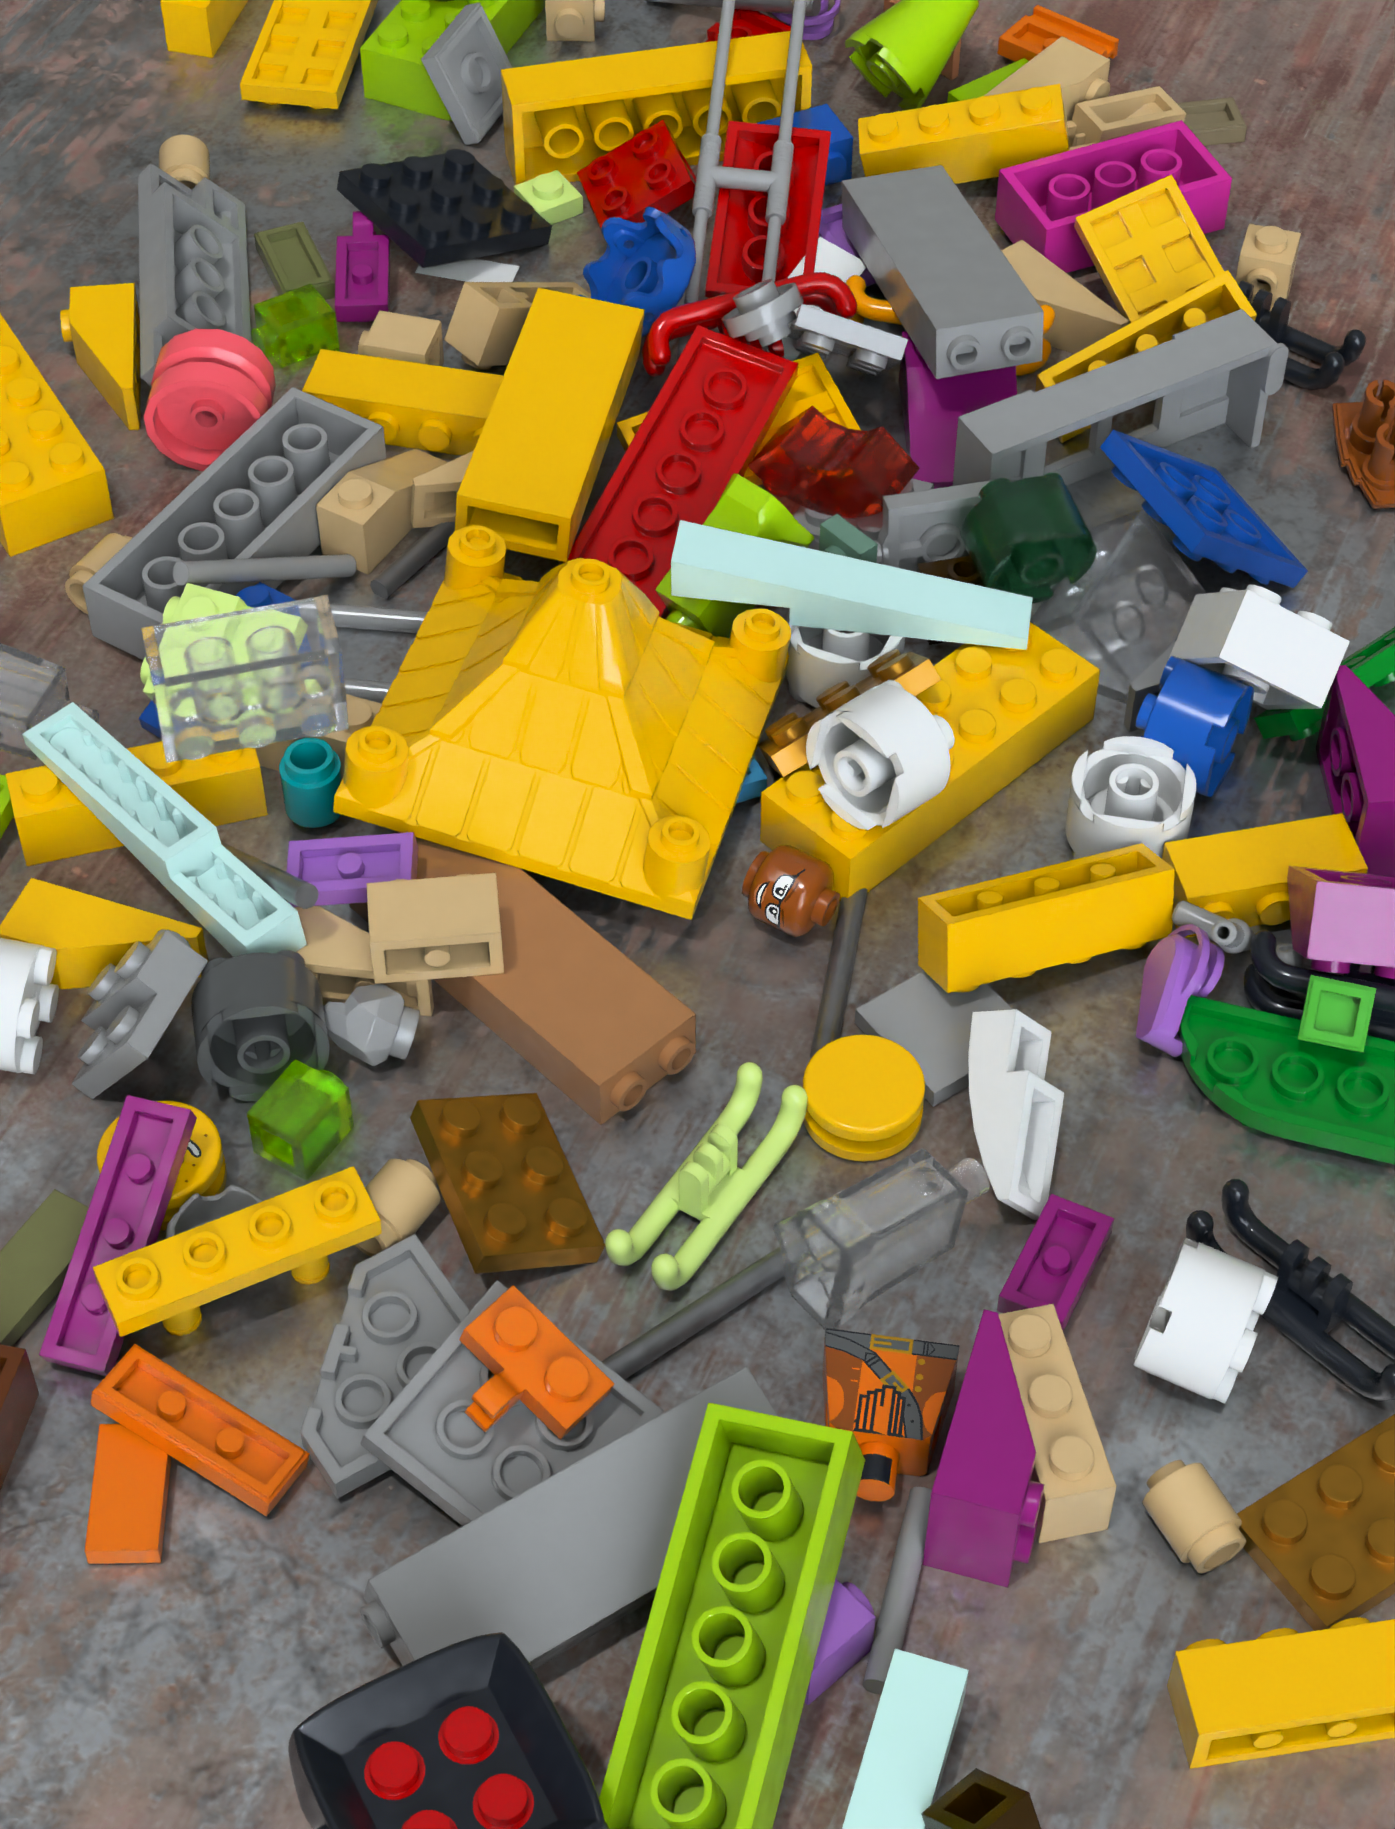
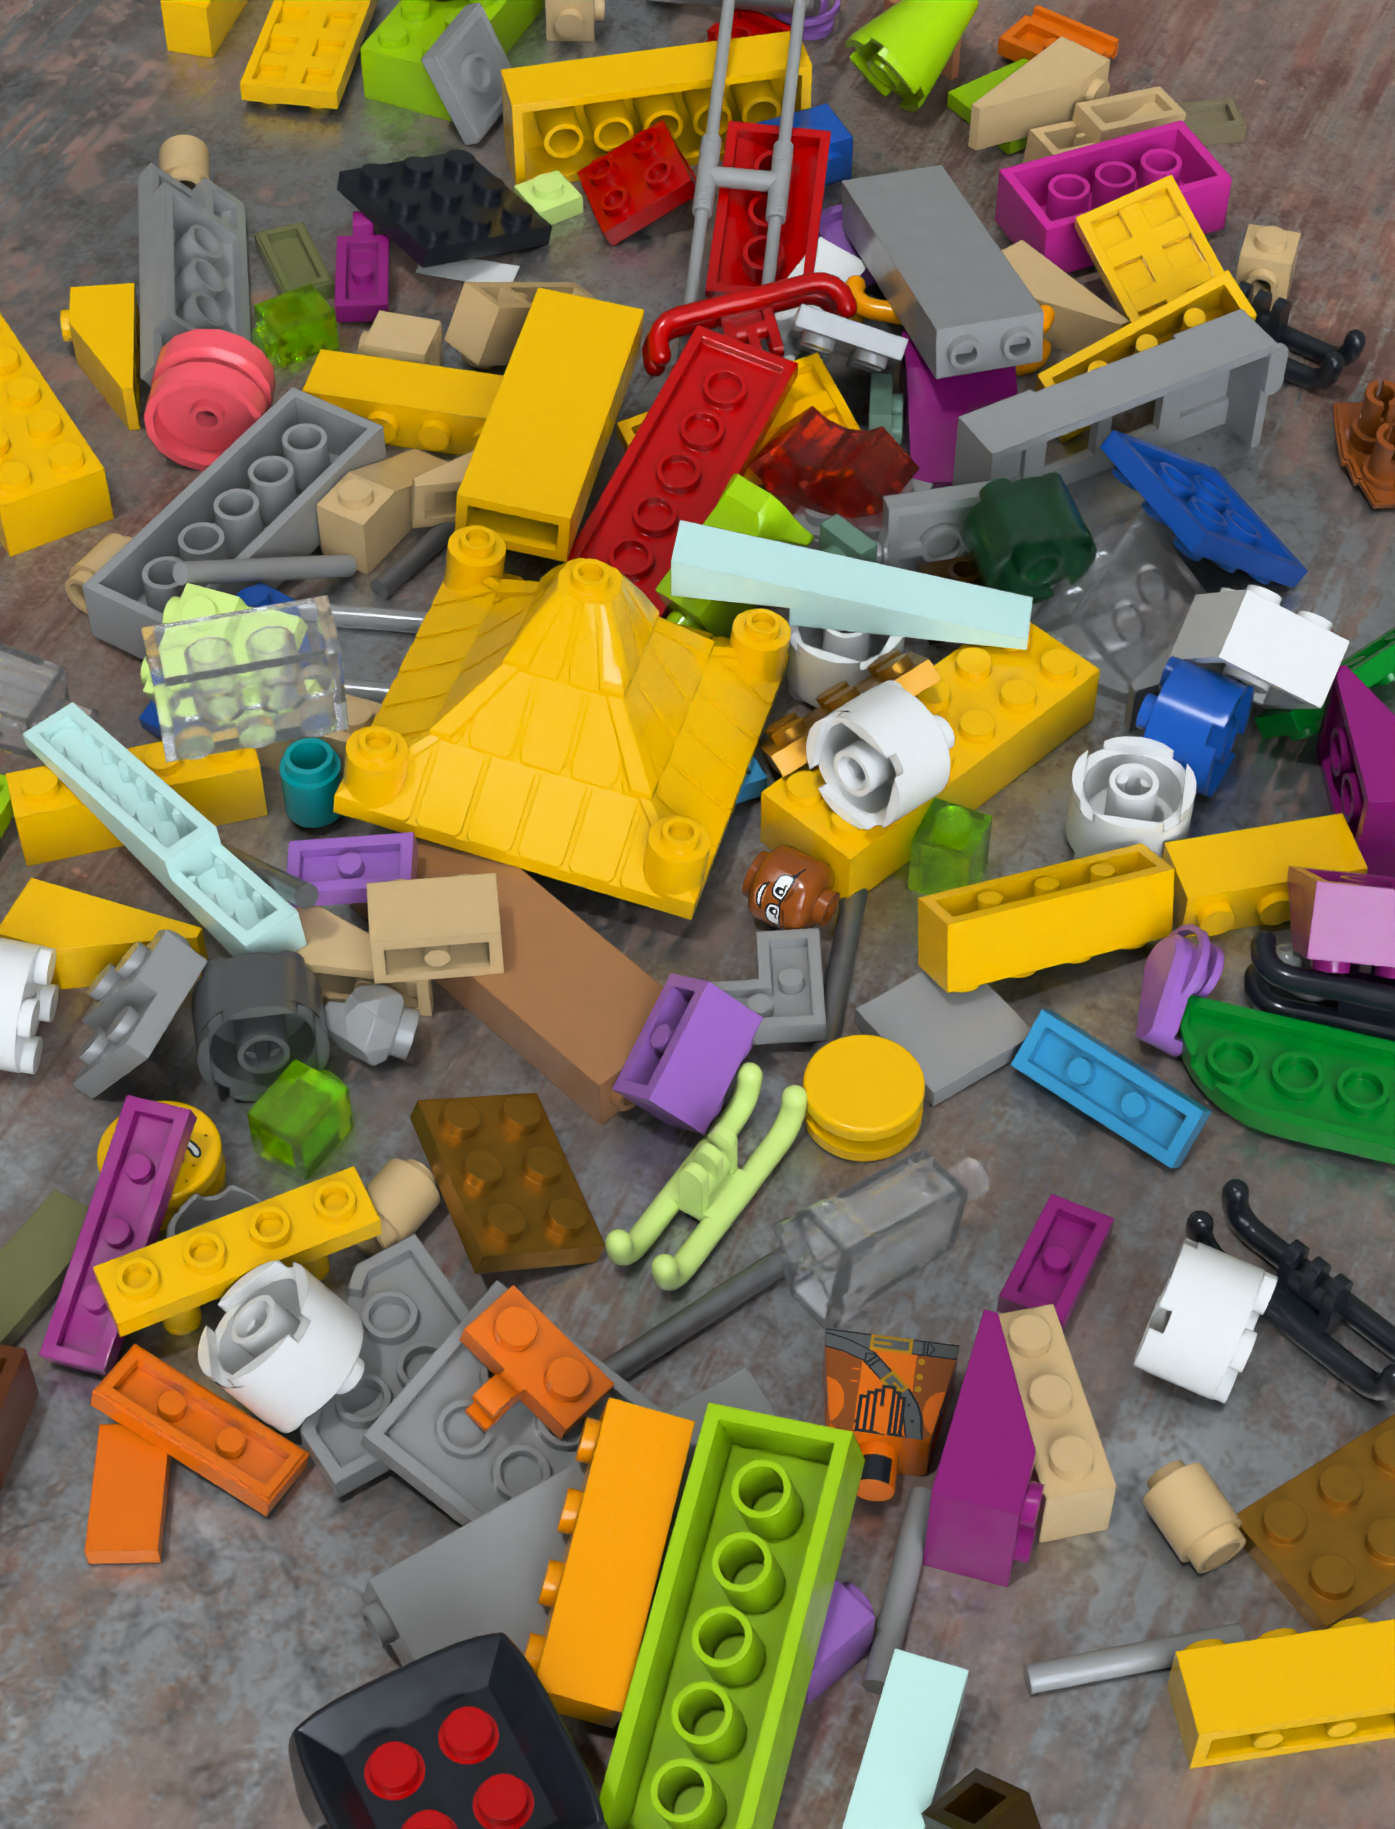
blue plate [577,207,696,337] -> none
light grey plate [722,279,804,347] -> none
yellow brick [858,83,1070,184] -> none
white slope [968,1009,1064,1220] -> none
light grey piece [1171,900,1255,954] -> none
bright green tile [1297,975,1376,1053] -> none
none -> white brick [198,1260,365,1433]
none -> light orange brick [523,1397,695,1728]
none -> medium lavender brick [612,973,763,1135]
none -> light grey plate [711,928,827,1045]
none -> sand green plate [867,373,903,468]
none -> clear neon green brick [908,797,993,895]
none -> dark azure plate [1011,1009,1212,1168]
none -> light grey bar [1023,1622,1246,1694]

